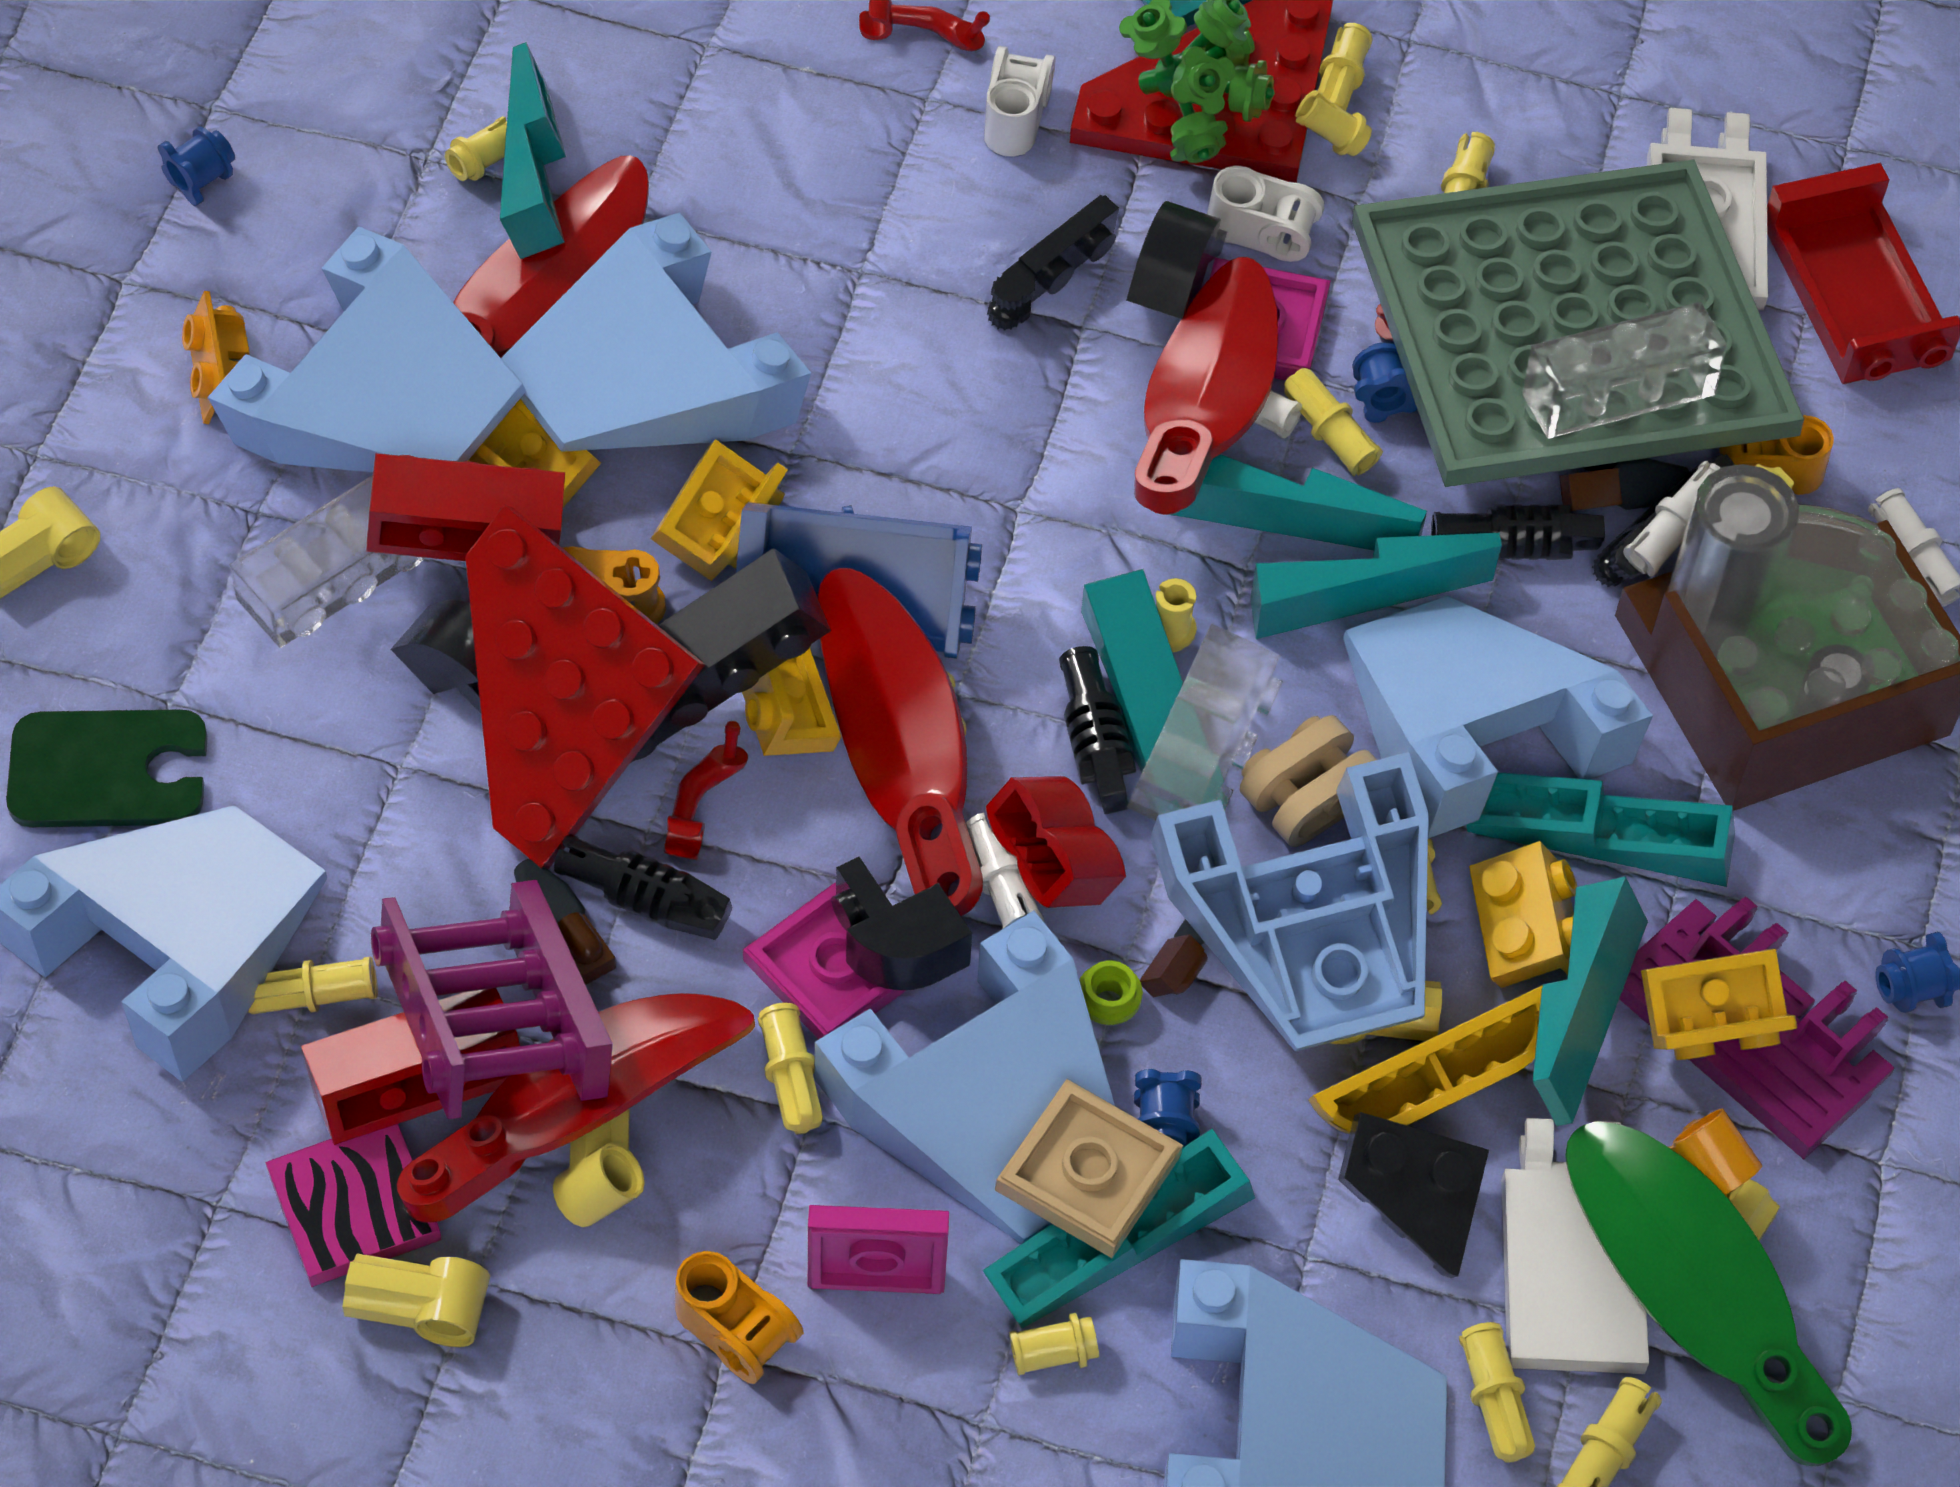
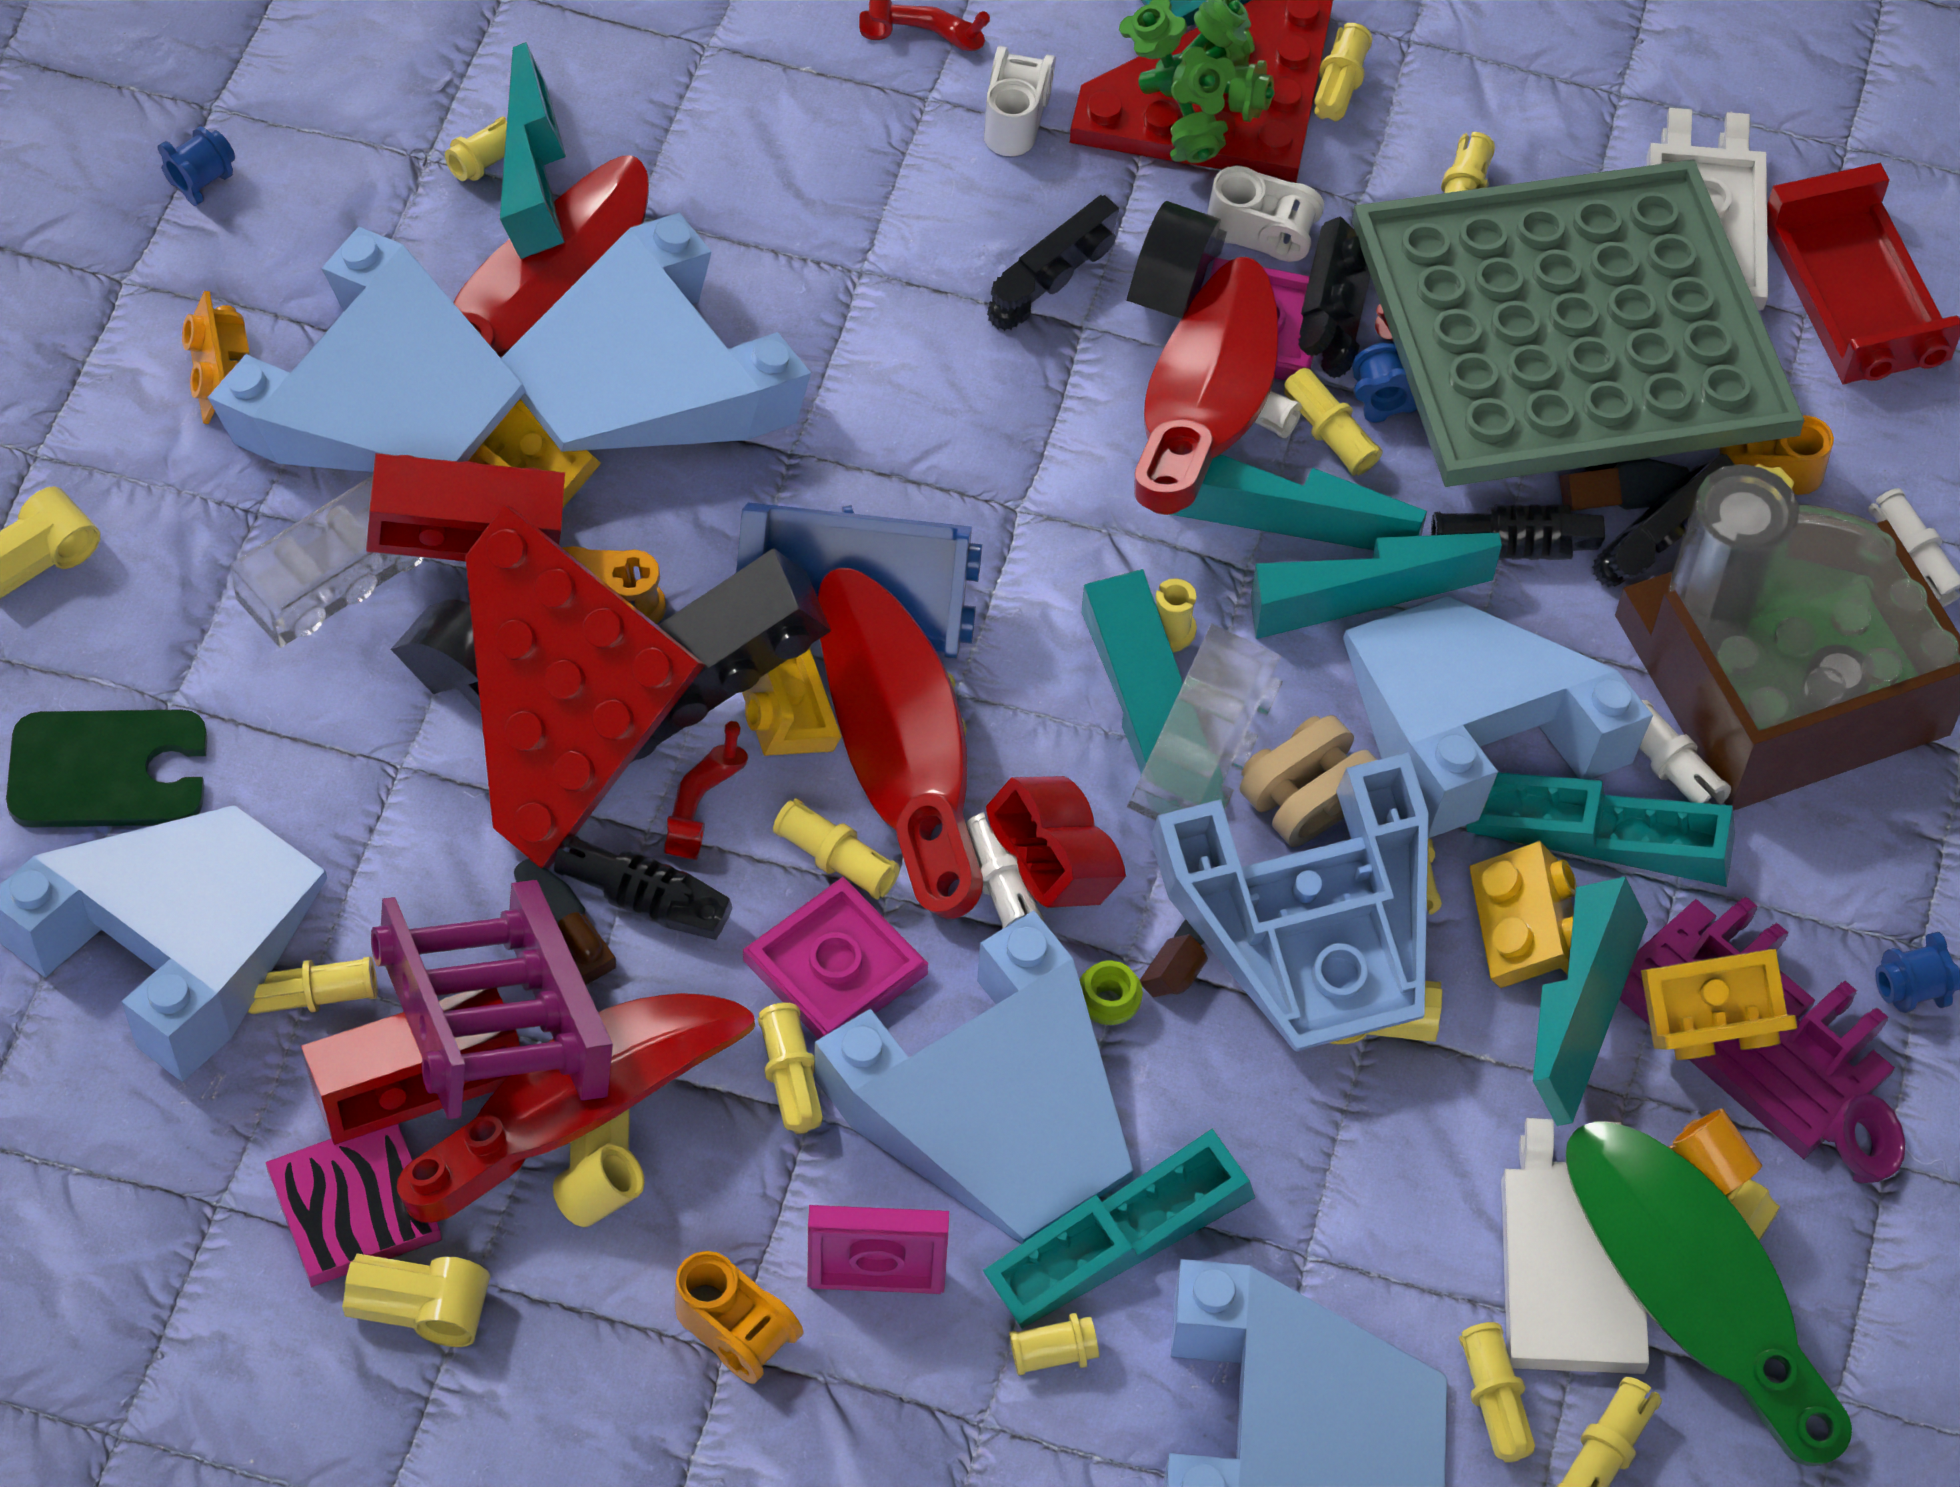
yellow bracket [650,439,788,581] -> none
black brick [831,856,972,990] -> none
tan tile [995,1079,1183,1258] -> none
black hinge [1059,646,1136,814] -> none
blue brick [1134,1069,1202,1147] -> none
light yellow pin [1295,90,1372,156] -> none
yellow brick [1308,985,1543,1134] -> none
black wing [1338,1112,1489,1278] -> none
clear brick [1523,302,1727,439] -> none
white pin [1623,461,1733,577] -> none
none -> light yellow pin [773,798,900,900]
none -> black hinge [1298,216,1371,379]
none -> white pin [1639,700,1731,805]
none -> magenta piece [1822,1094,1905,1184]

